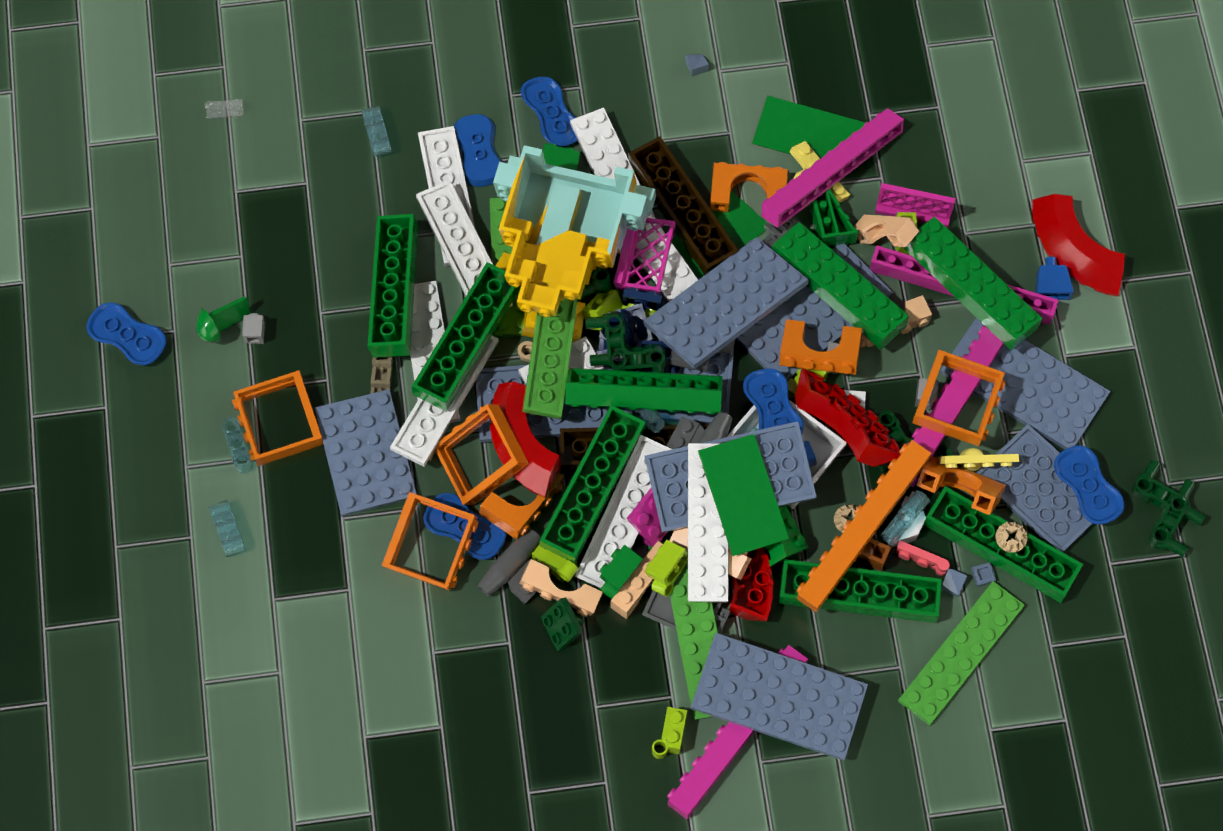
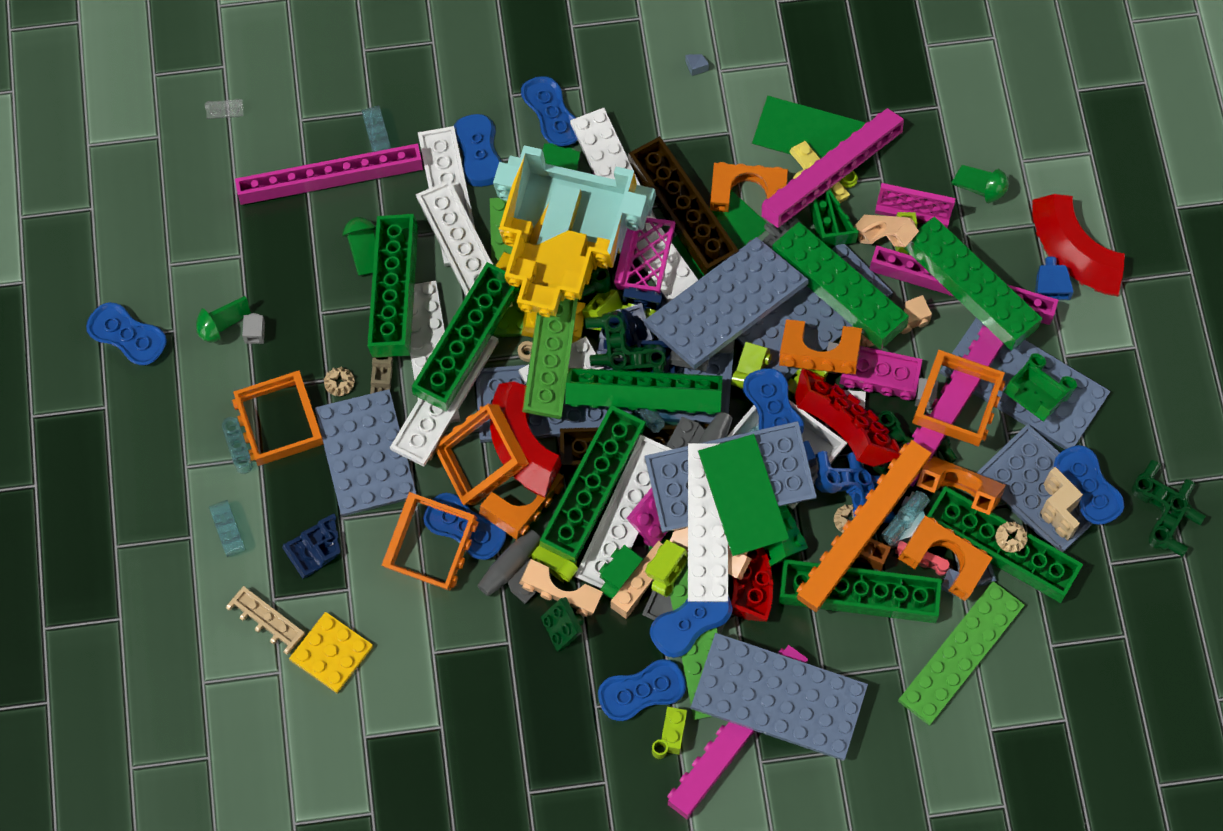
light yellow plate [938,448,1019,471] -> none
none -> tan hinge [226,586,305,655]
none -> dark pink brick [235,143,423,205]
none -> dark blue slope [282,514,340,579]
none -> yellow plate [289,612,373,694]
none -> tan gear [324,367,355,396]
none -> green piece [342,217,376,276]
none -> blue plate [598,659,686,721]
none -> blue plate [650,597,733,658]
none -> lime hinge [731,342,772,388]
none -> blue pin [815,451,895,523]
none -> lime plate [839,171,858,188]
none -> dark pink bracket [839,346,923,400]
none -> orange arch [898,516,992,601]
none -> green piece [951,165,1009,204]
none -> green piece [1004,353,1077,422]
none -> tan bracket [1040,467,1083,541]

